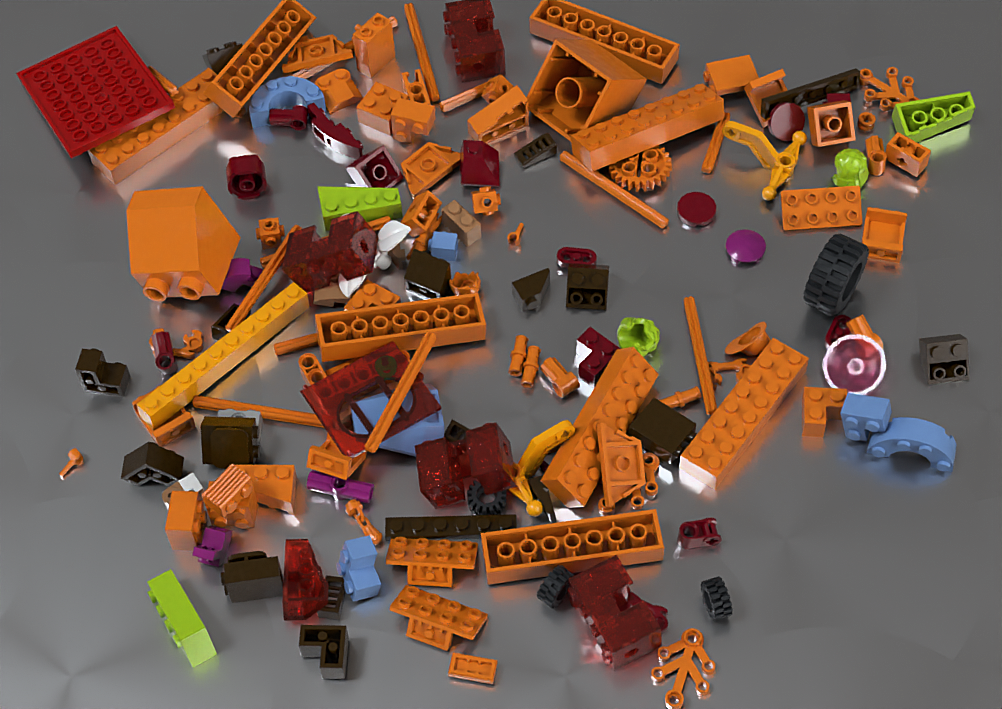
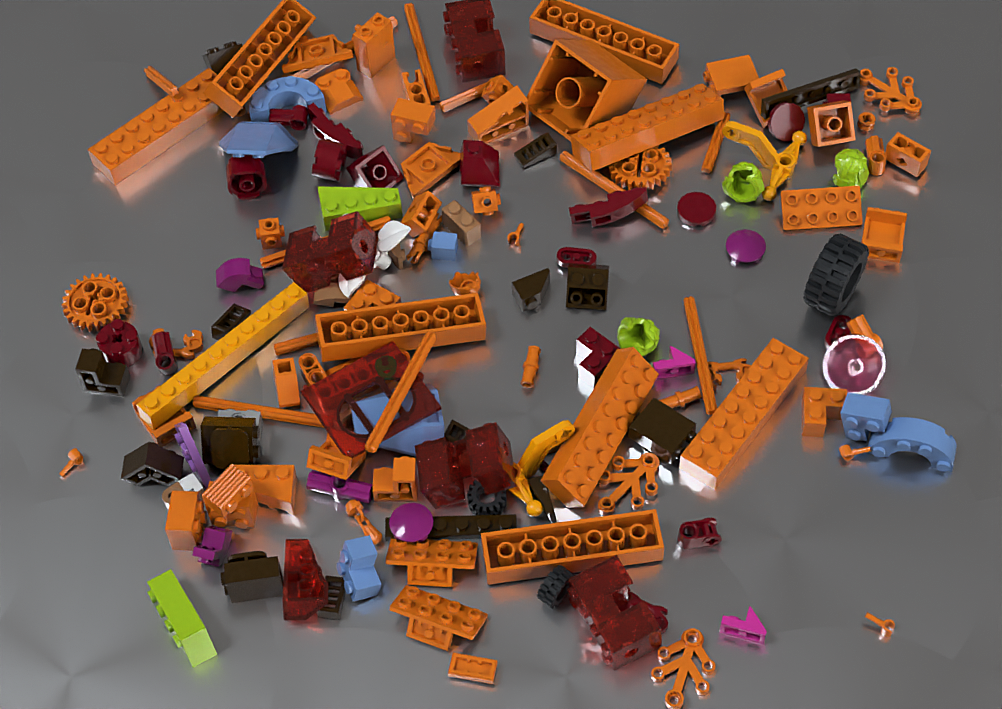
red plate [16,26,175,158] -> none
orange slope [126,186,241,302] -> none
orange axle [225,225,303,332] -> none
dark brown brick [299,625,349,679] -> none
orange brick [356,82,409,136] -> none
dark brown slope [404,249,452,299] -> none
orange pin [508,335,529,377] -> none
orange piece [540,357,580,398] -> none
orange wing [597,423,646,507] -> none
black tyre [701,576,733,621] -> none
orange piece [725,322,771,356] -> none
lime wedge [891,91,976,142] -> none
dark brown slope [919,334,970,384] -> none
none -> orange gear [61,273,129,332]
none -> dark red brick [96,319,142,367]
none -> medium lavender wing [174,422,211,490]
none -> medium blue wedge [219,121,299,158]
none -> orange slope [272,357,300,408]
none -> dark red brick [312,139,347,182]
none -> orange brick [373,456,418,502]
none -> magenta dish [389,503,433,542]
none -> dark red slope [569,187,648,227]
none -> dark pink slope [653,346,696,380]
none -> dark pink slope [719,606,767,645]
none -> lime helmet [722,161,765,203]
none -> orange hand [839,444,871,461]
none -> orange hand [864,612,895,637]

